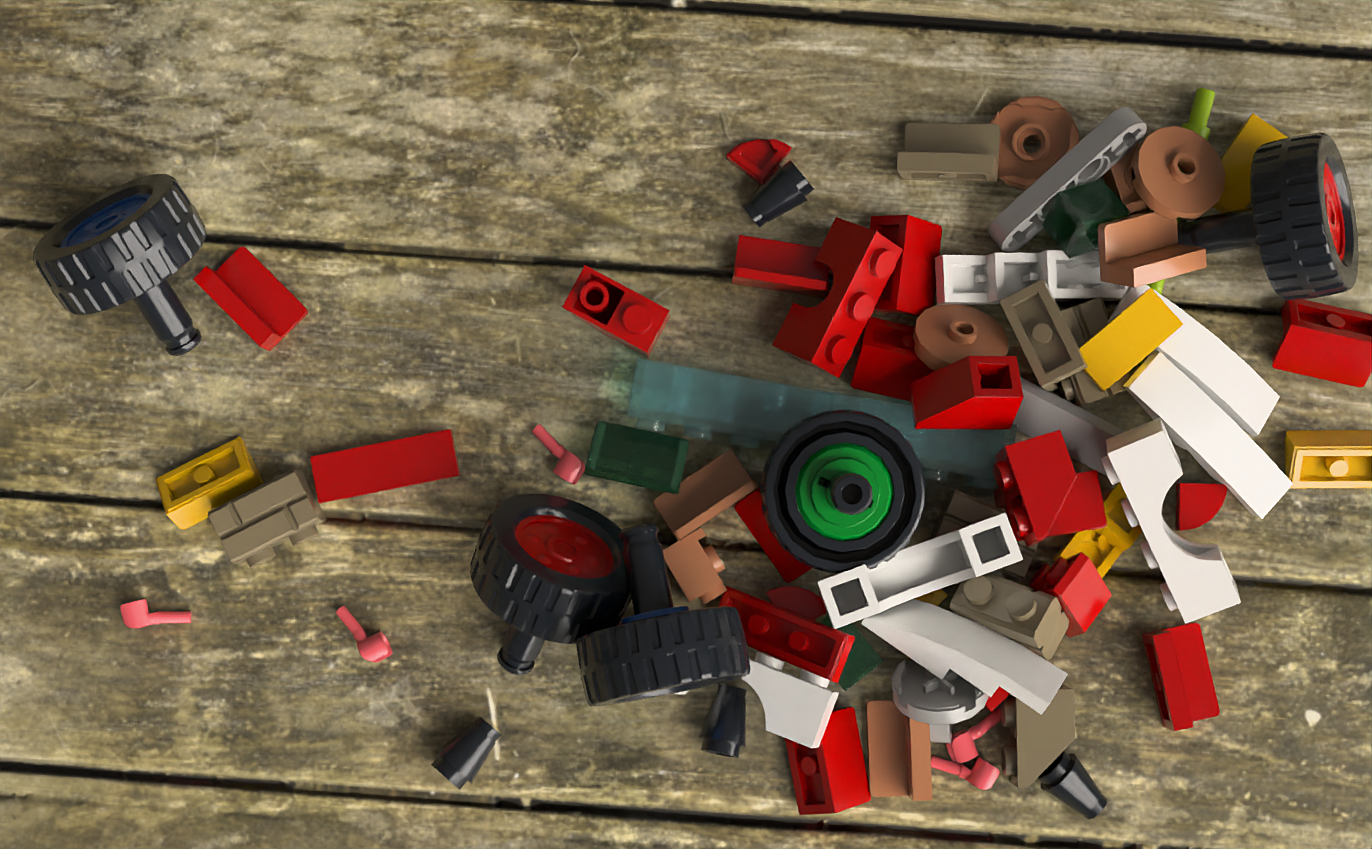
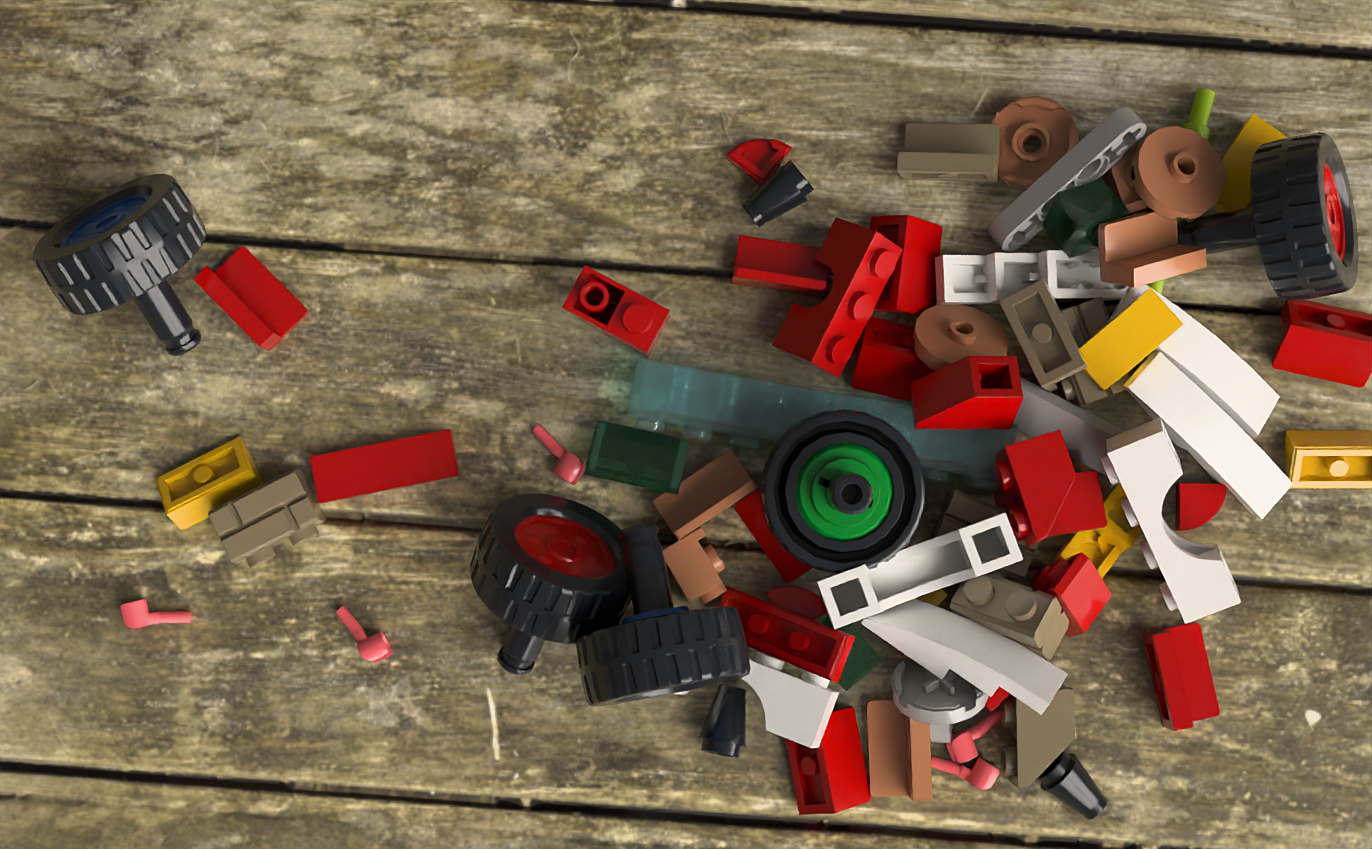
black cone [431,716,501,790] -> none

